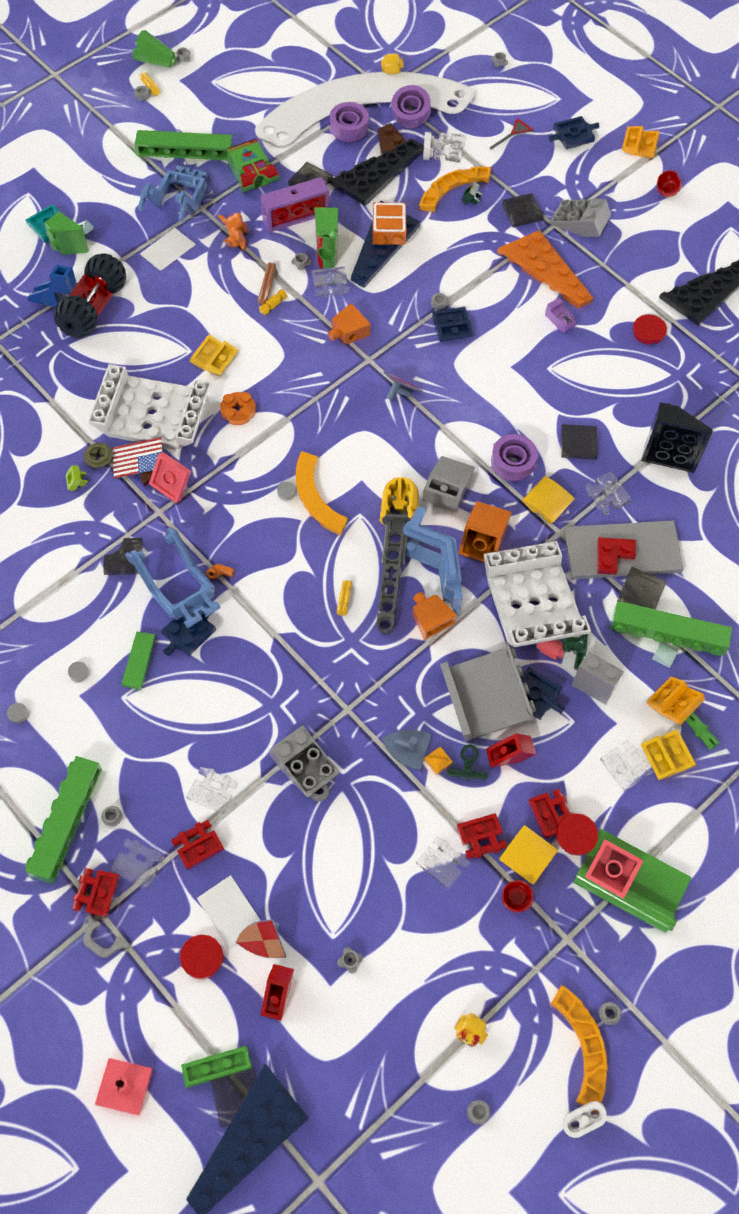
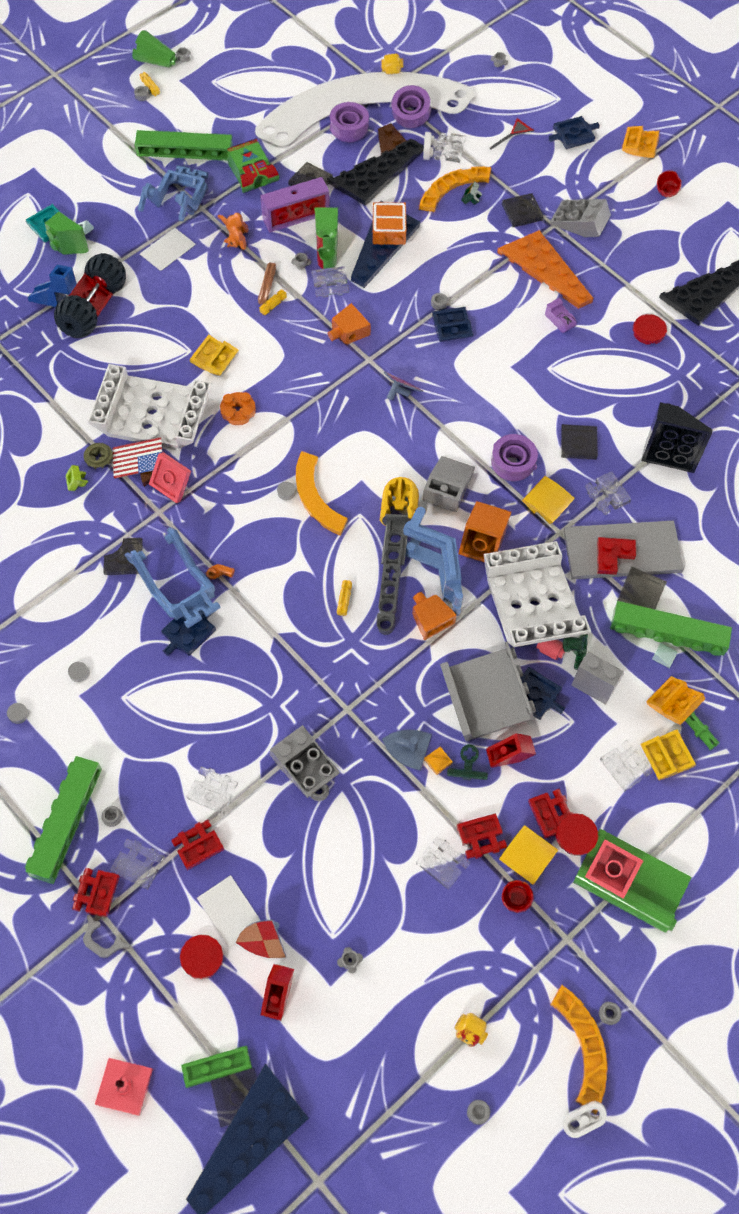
bright green tile [121,631,156,690] -> none

